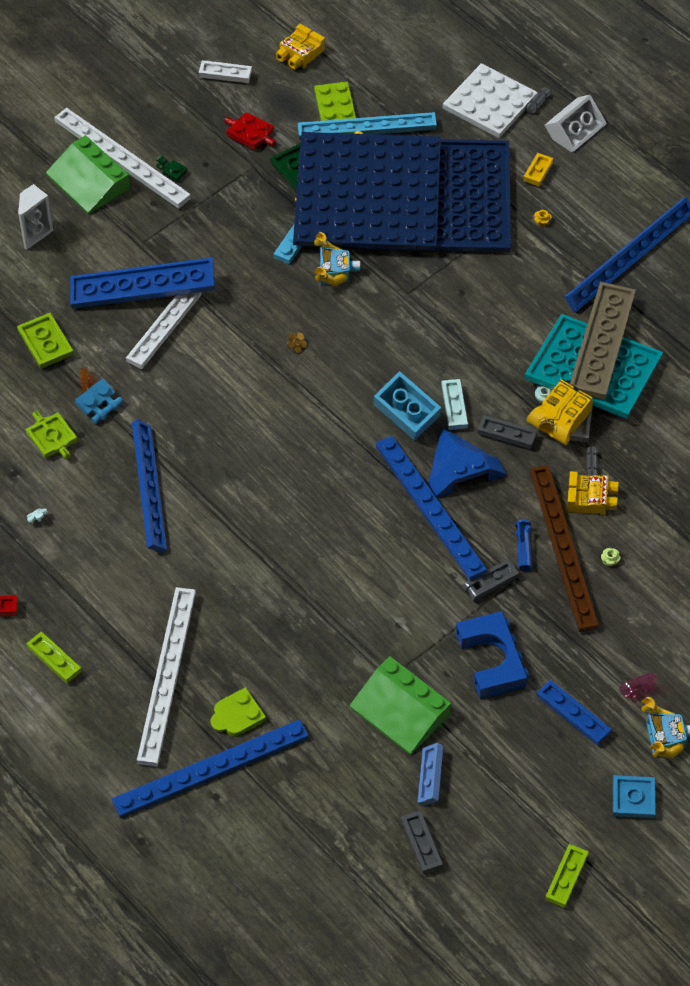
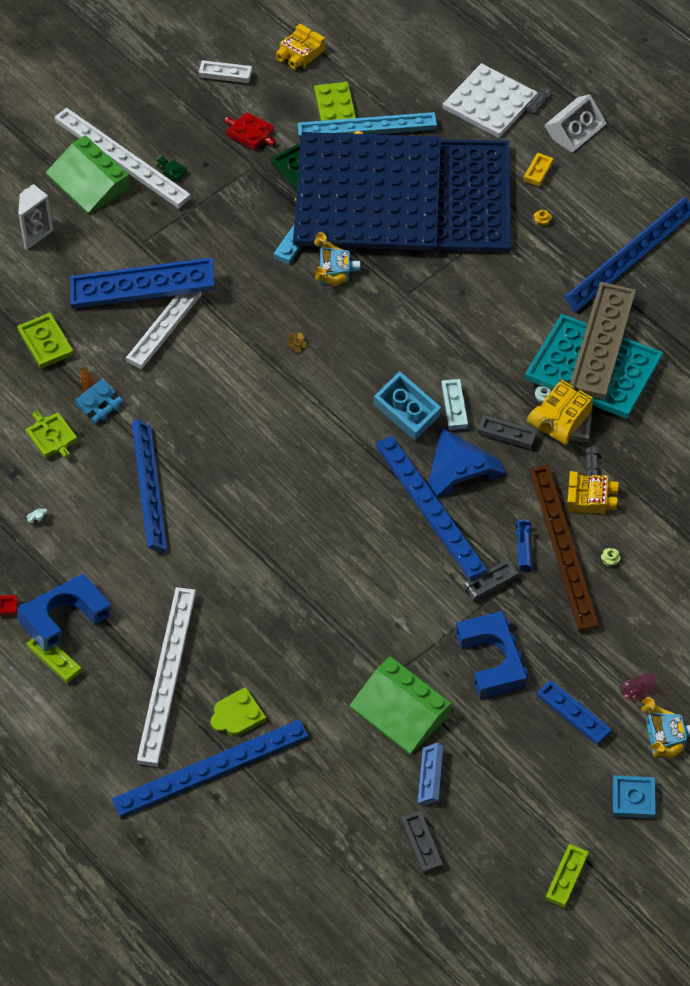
none -> blue arch [17,574,111,651]

